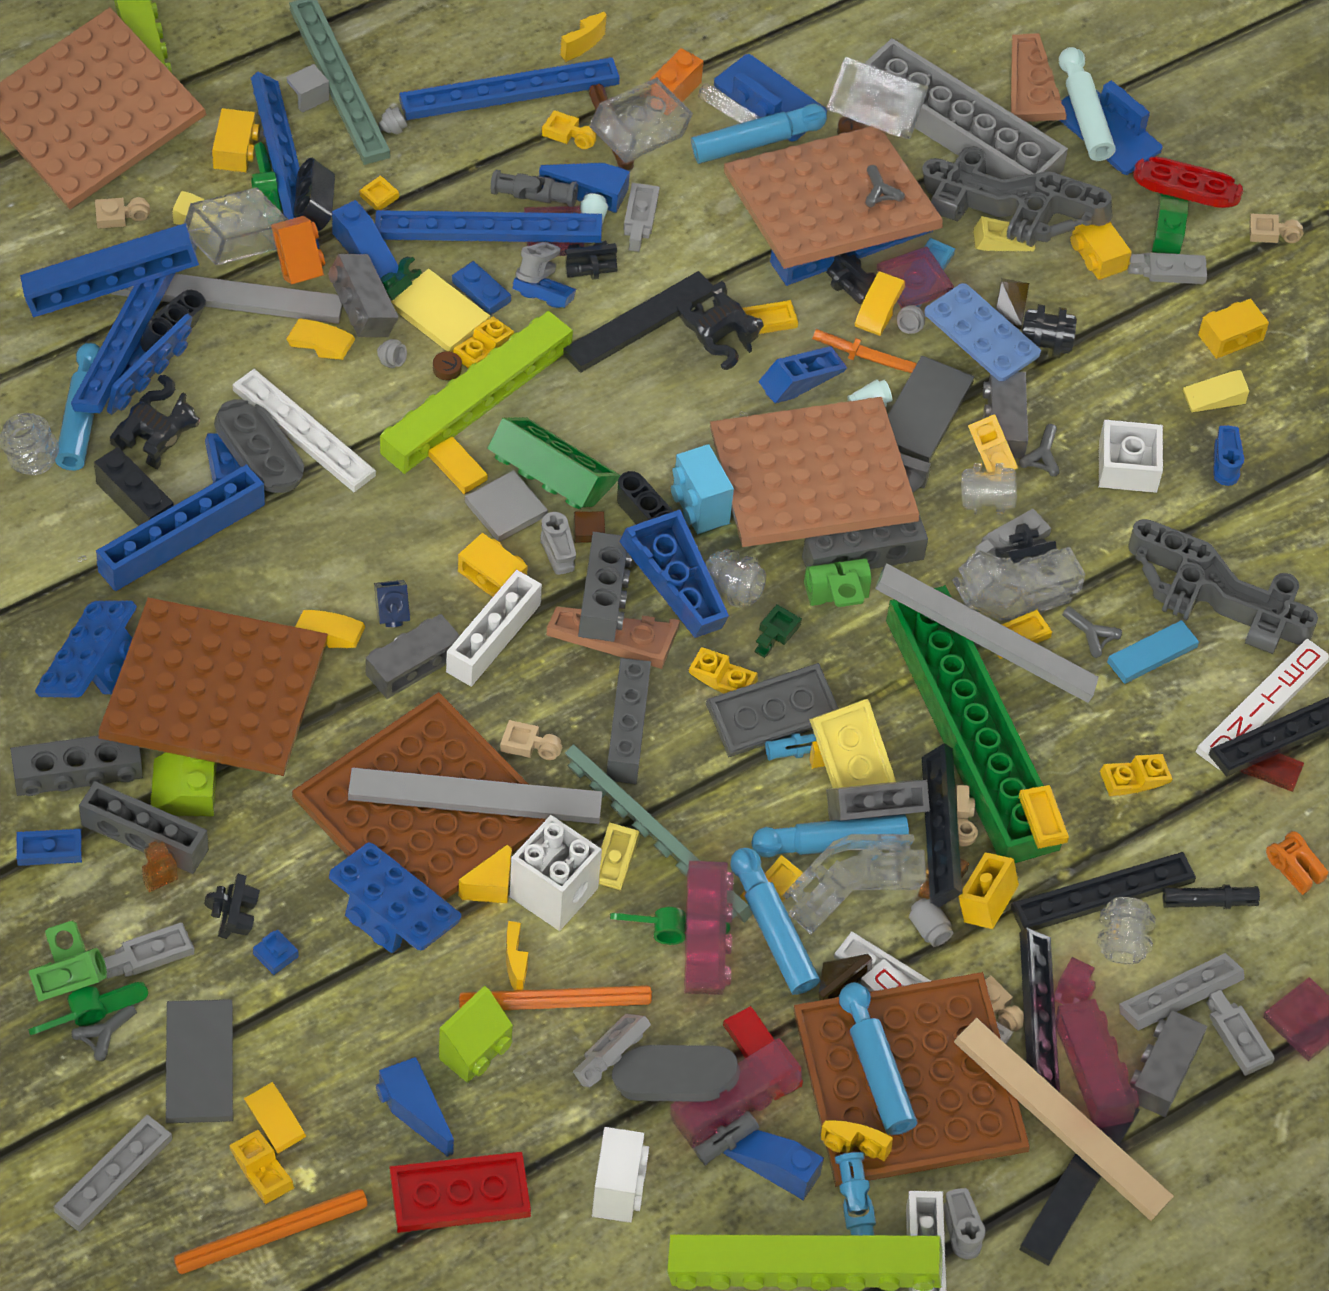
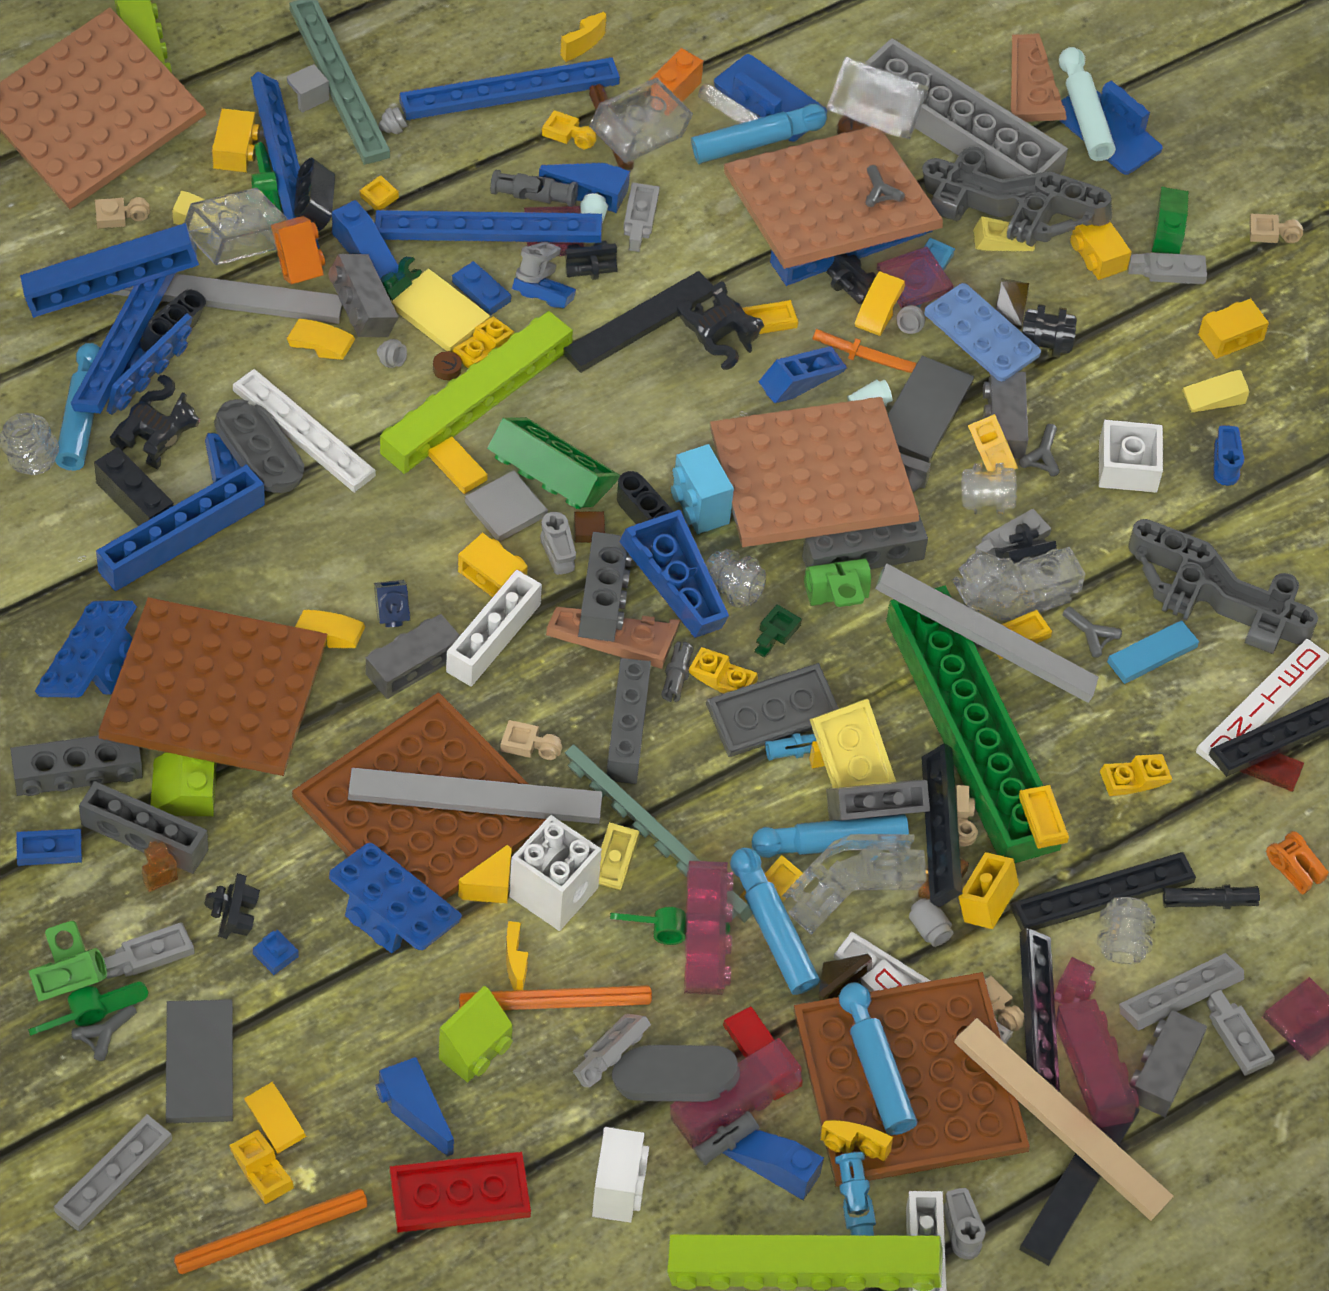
red tile [1133,157,1243,208] -> none
none -> dark grey pin [661,642,694,702]

